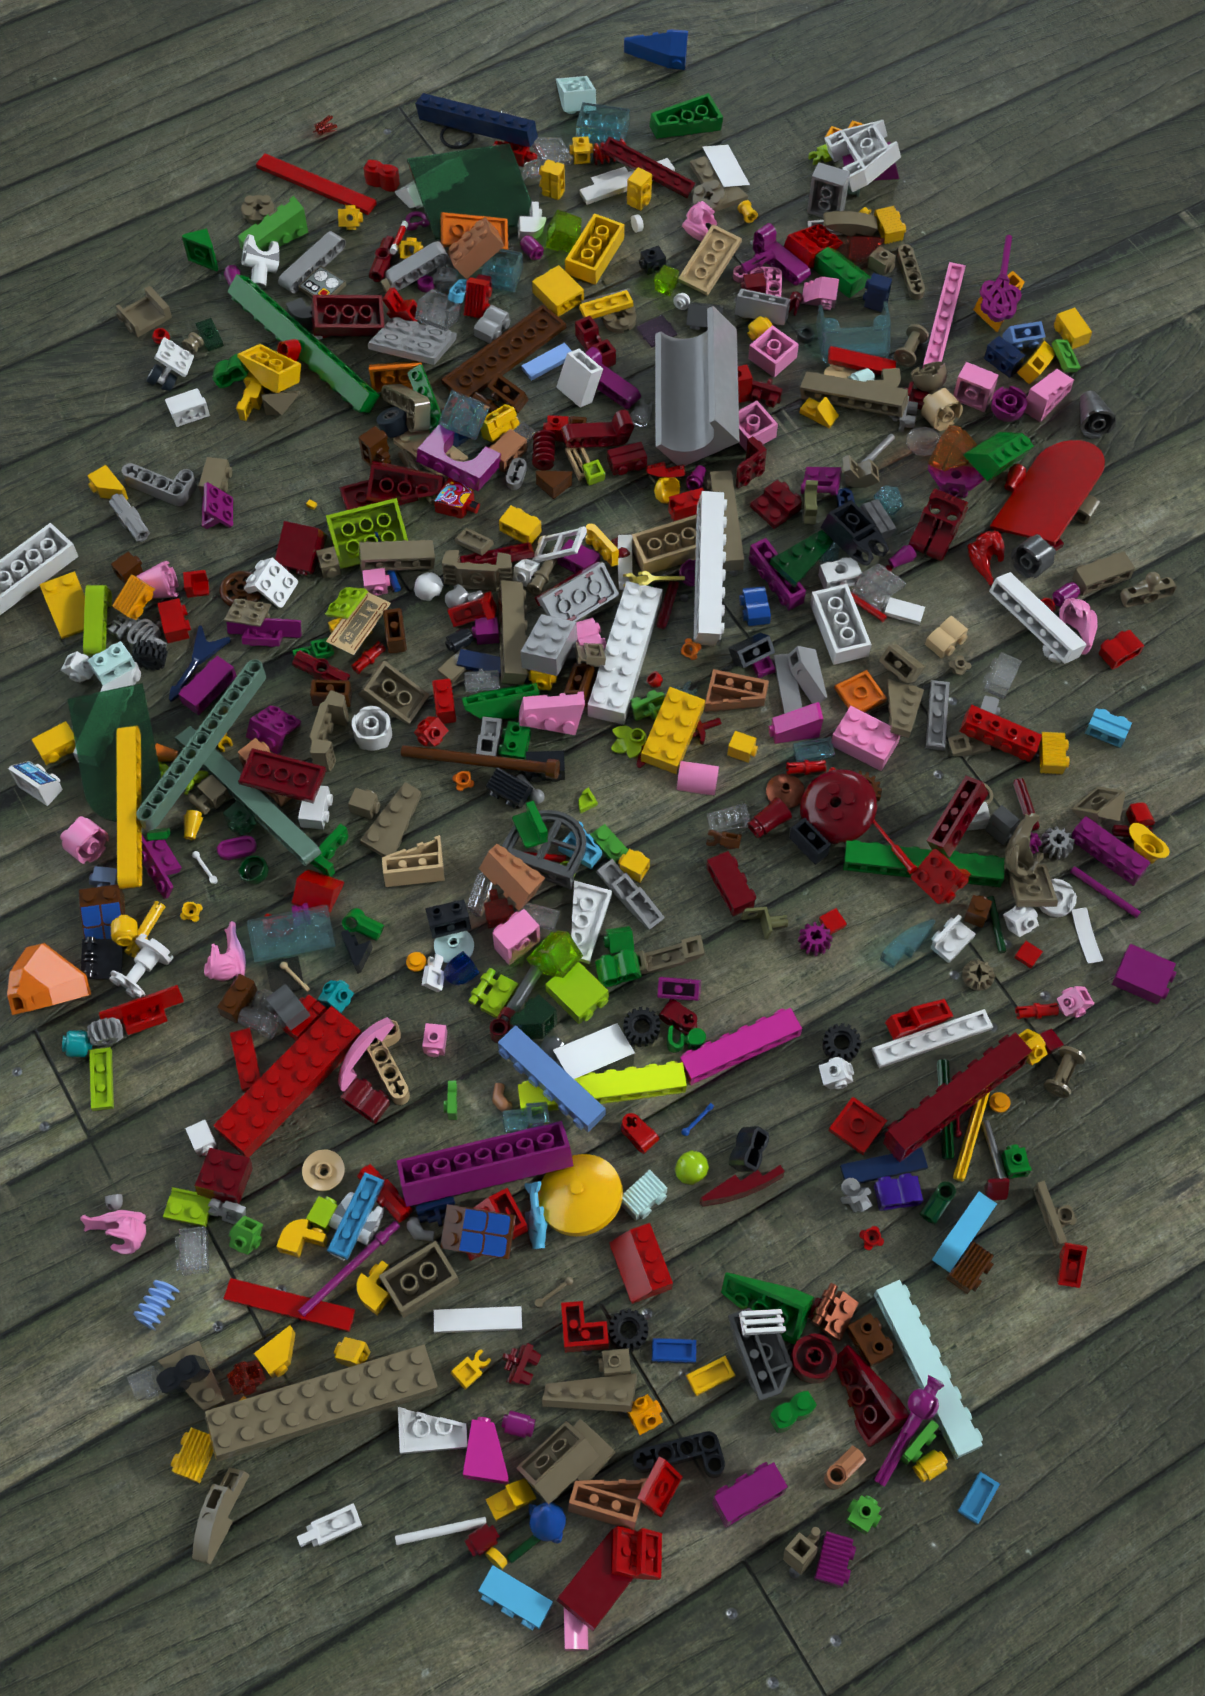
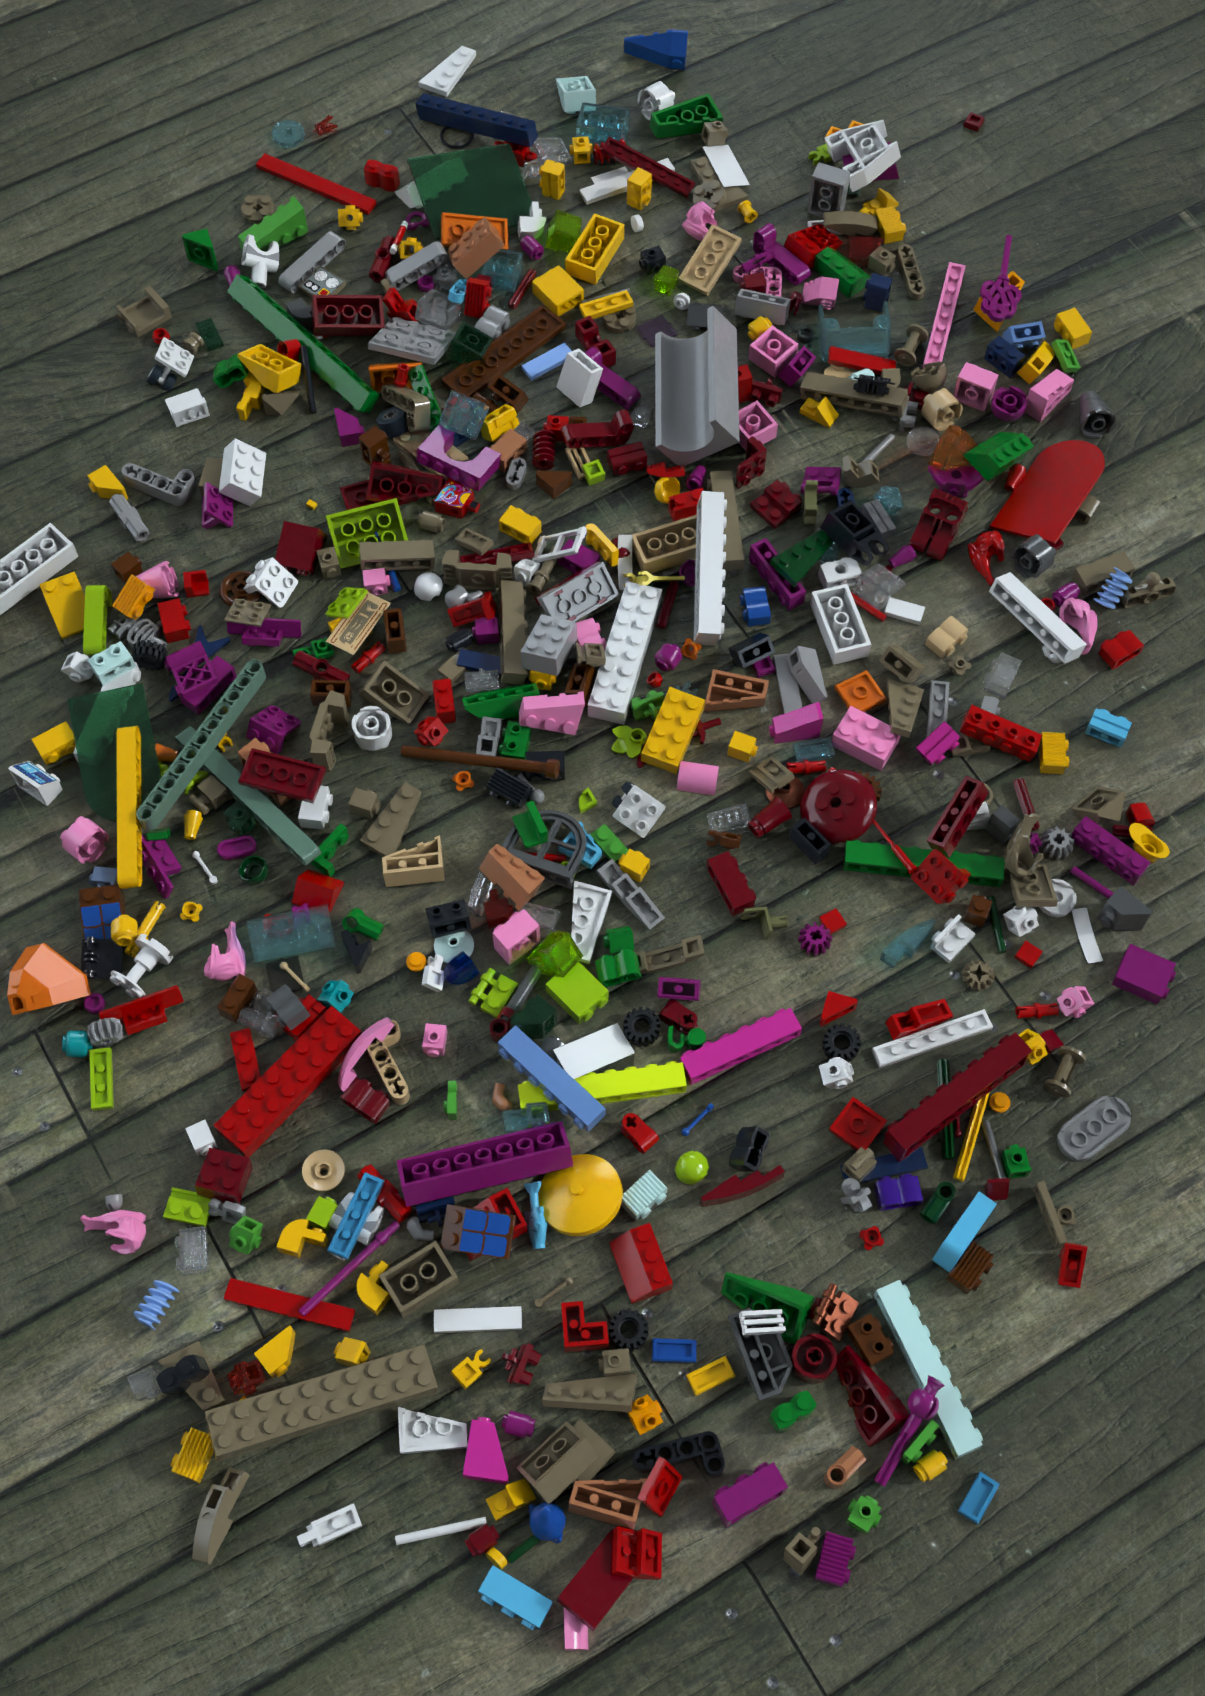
none -> magenta tile [84,993,106,1014]
none -> magenta piece [164,641,219,698]
none -> white brick [219,438,266,506]
none -> clear light blue tile [272,120,305,148]
none -> black bar [300,346,317,414]
none -> magenta slope [334,408,364,447]
none -> red pin [394,363,409,388]
none -> dark tan brick [417,511,445,533]
none -> white wing [418,46,476,97]
none -> clear green slope [445,321,494,363]
none -> dark red axle [508,269,536,310]
none -> white plate [612,781,666,838]
none -> white brick [638,81,675,121]
none -> magenta head [655,643,682,672]
none -> dark tan brick [701,121,728,146]
none -> dark tan plate [749,756,795,794]
none -> magenta slope [778,346,816,387]
none -> red slope [819,991,858,1027]
none -> dark tan brick [842,1147,877,1183]
none -> black hinge [853,374,895,396]
none -> yellow slope [863,188,899,216]
none -> dark pink brick [915,721,960,765]
none -> dark red tile [963,112,985,132]
none -> light grey tile [1057,1096,1131,1161]
none -> light blue piece [1093,567,1133,609]
none -> dark grey slope [1097,886,1153,931]

